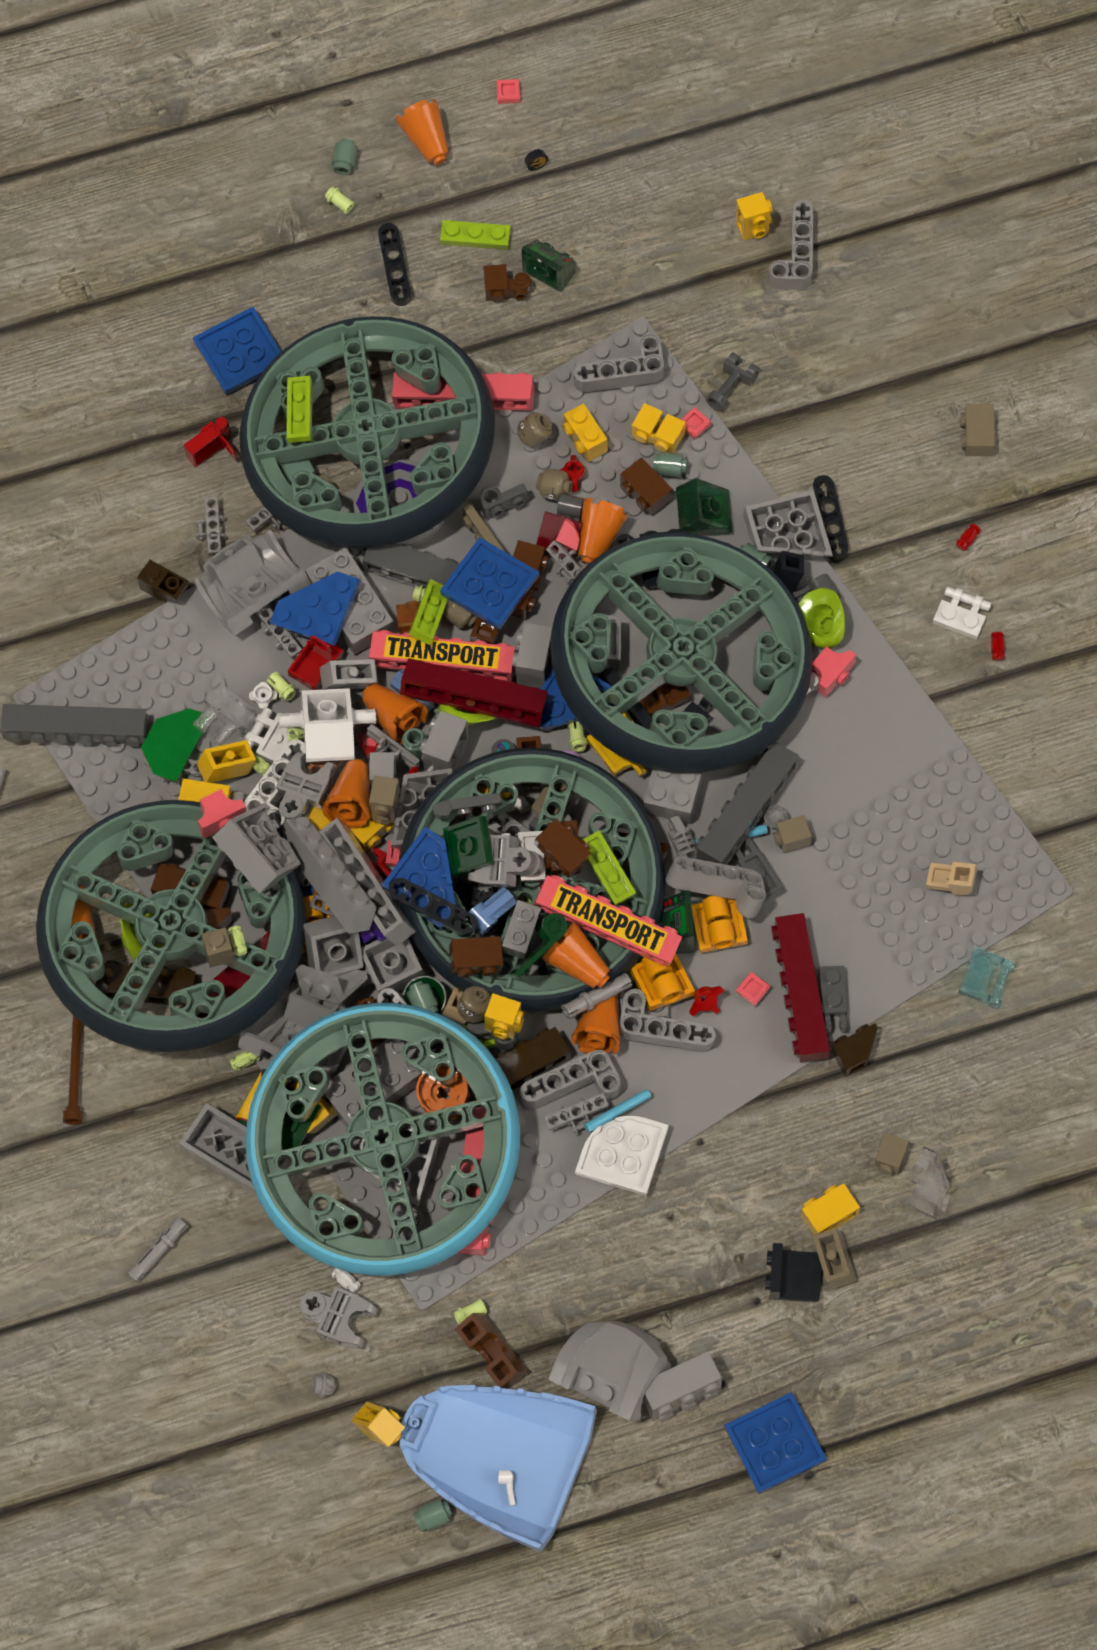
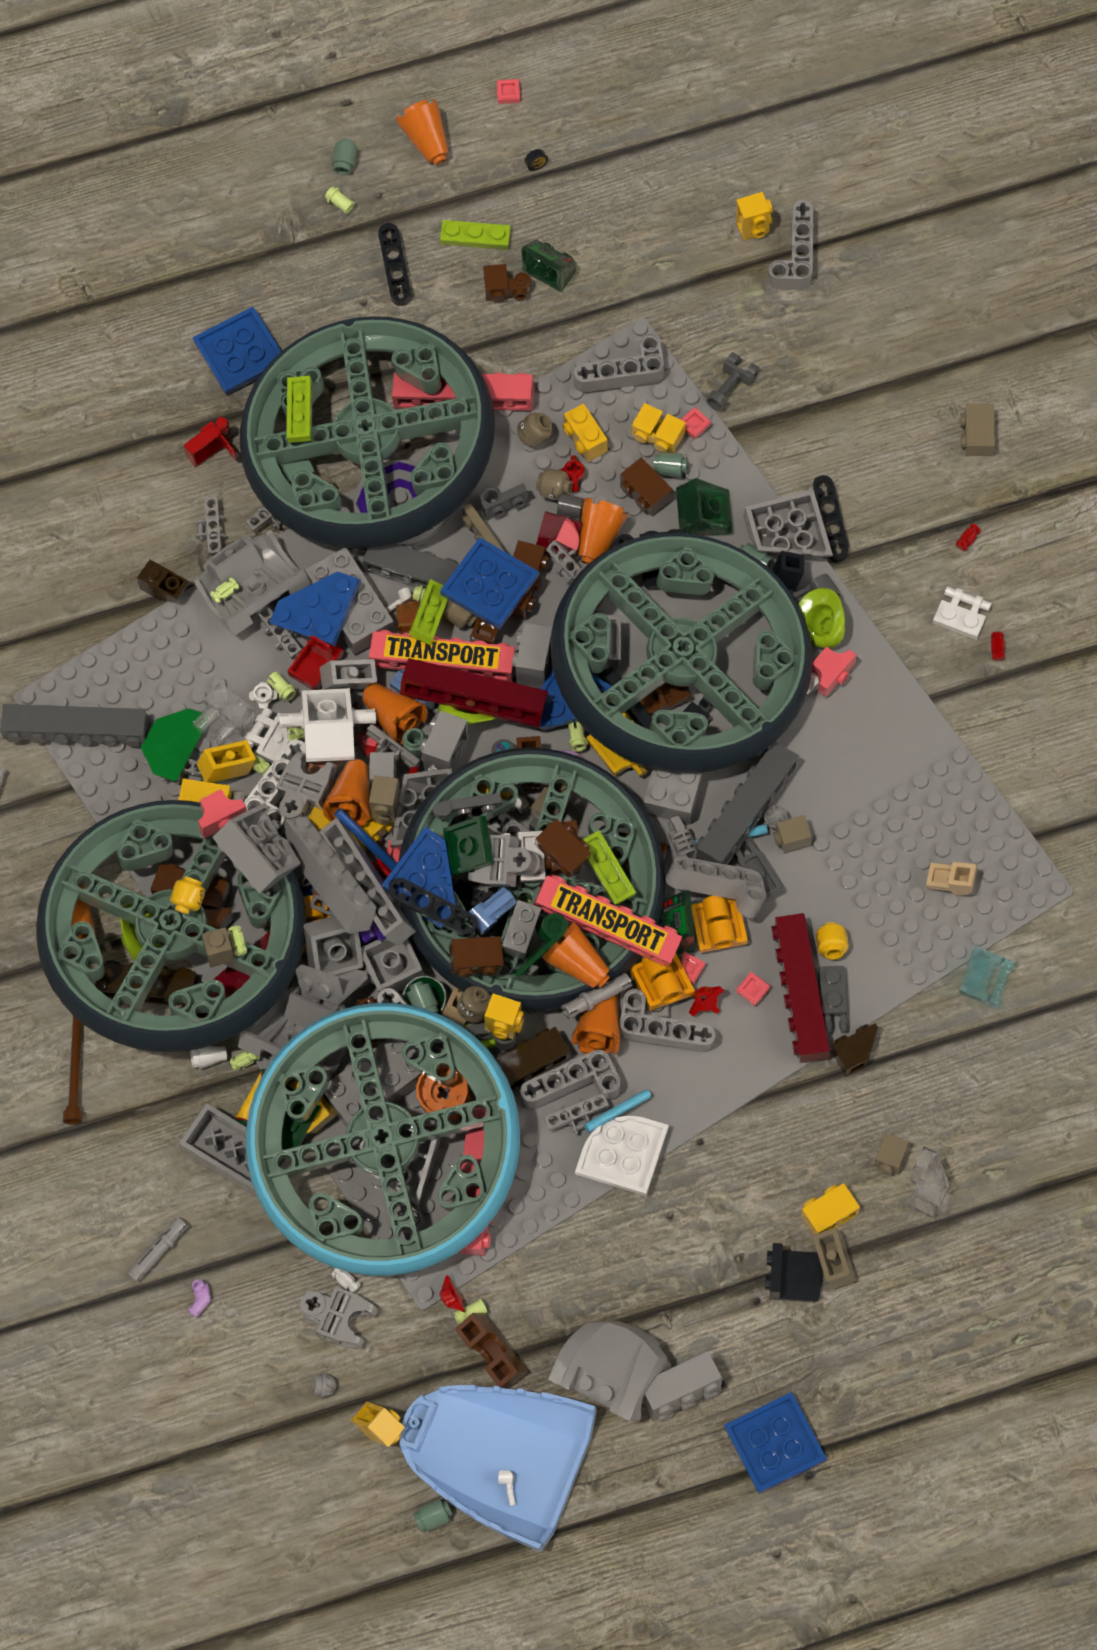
none -> yellow head [170,876,205,915]
none -> lavender arm [187,1279,211,1318]
none -> white cone [190,1046,227,1070]
none -> yellowish green piece [210,578,239,603]
none -> blue bar [334,808,398,871]
none -> white hand [385,588,413,613]
none -> red piece [439,1275,466,1312]
none -> coral tile [681,951,706,985]
none -> yellow head [815,922,849,960]

